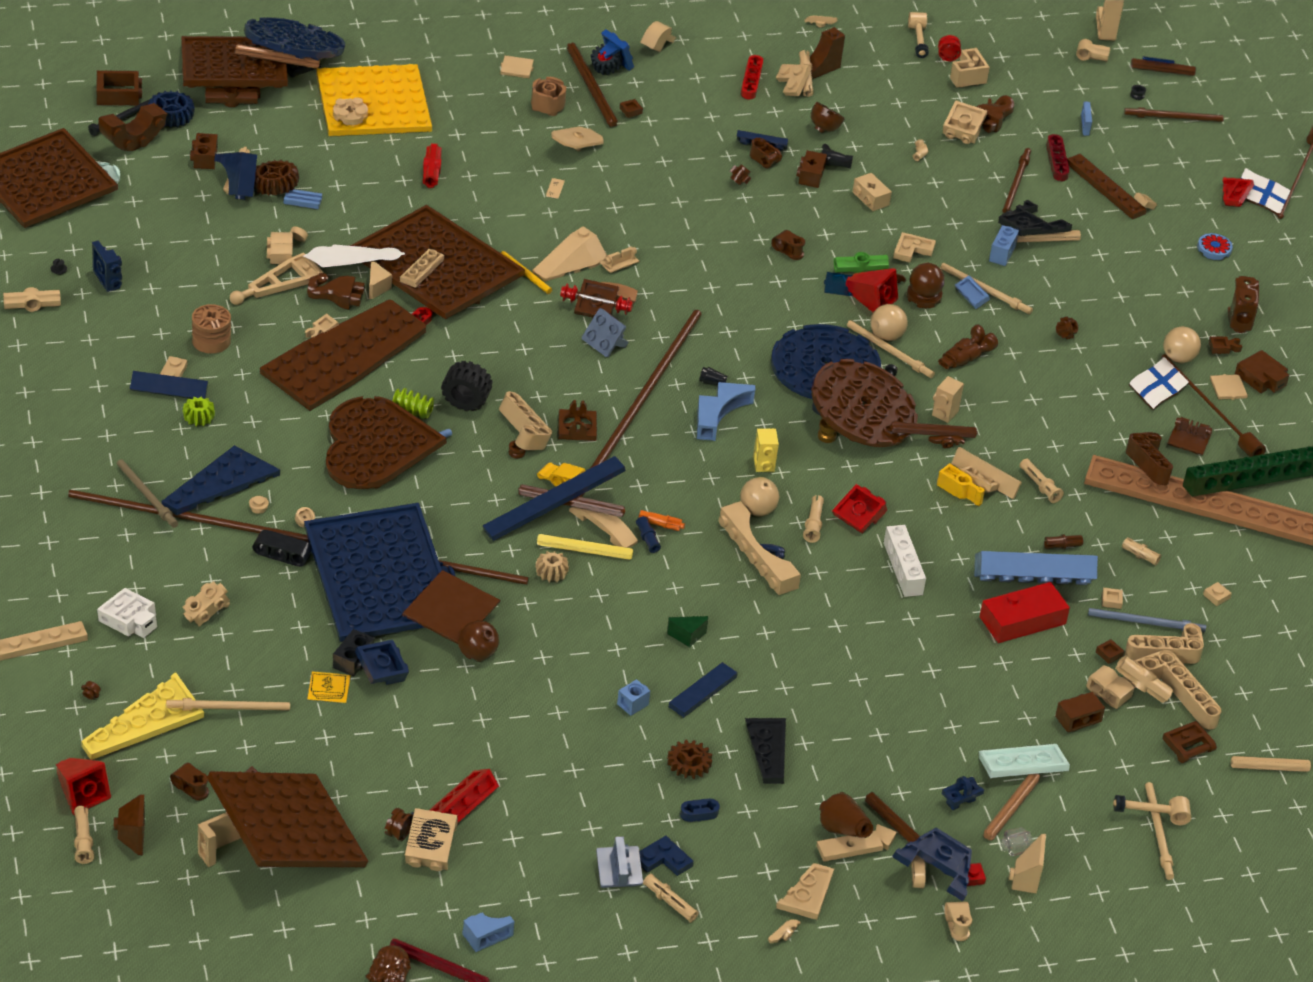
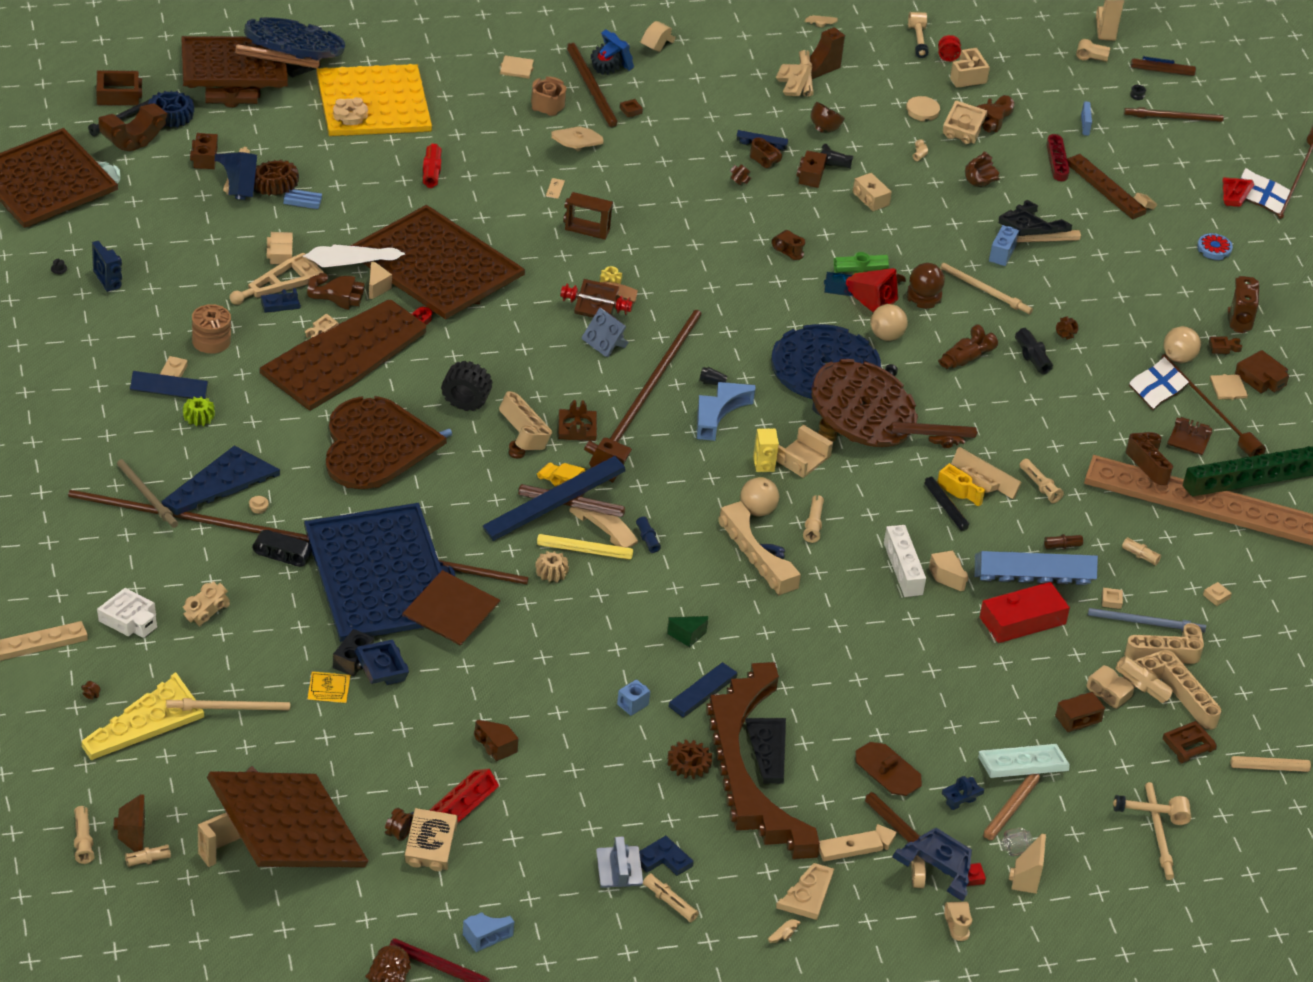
tan piece [3,287,61,312] -> none
red slope [56,758,111,815] -> none
reddish brown piece [170,762,209,800] -> none
tan tile [290,226,308,242] -> none
tan tile [295,507,315,528] -> none
lime piece [392,388,434,419] -> none
tan tile [400,249,444,288] -> none
reddish brown cylinder [458,620,499,662] -> none
yellow bar [501,251,552,294] -> none
tan wedge [532,226,606,281] -> none
tan hinge [600,246,639,273] -> none
orange piece [639,510,685,531] -> none
dark blue beam [680,799,720,822] -> none
red beam [741,55,763,100] -> none
reddish brown cone [819,792,873,838] -> none
red plate [832,484,887,533] -> none
tan bar [847,320,935,378] -> none
tan plate [893,232,936,262] -> none
tan brick [932,376,964,423] -> none
medium blue tile [955,275,990,309] -> none
reddish brown bar [1002,148,1031,213] -> none
reddish brown plate [1096,639,1124,664] -> none
none -> tan pin [125,844,171,867]
none -> dark blue plate [261,288,301,313]
none -> reddish brown slope [474,720,519,762]
none -> reddish brown window [563,192,613,240]
none -> reddish brown torso [584,437,632,483]
none -> light yellow gear [600,266,622,284]
none -> reddish brown arch [706,662,820,859]
none -> tan panel [776,425,833,478]
none -> reddish brown shield [855,742,922,796]
none -> tan tile [906,96,940,121]
none -> black axle [924,476,969,531]
none -> tan slope [929,550,968,591]
none -> reddish brown hair [965,151,1000,187]
none -> black piece [1015,328,1053,375]

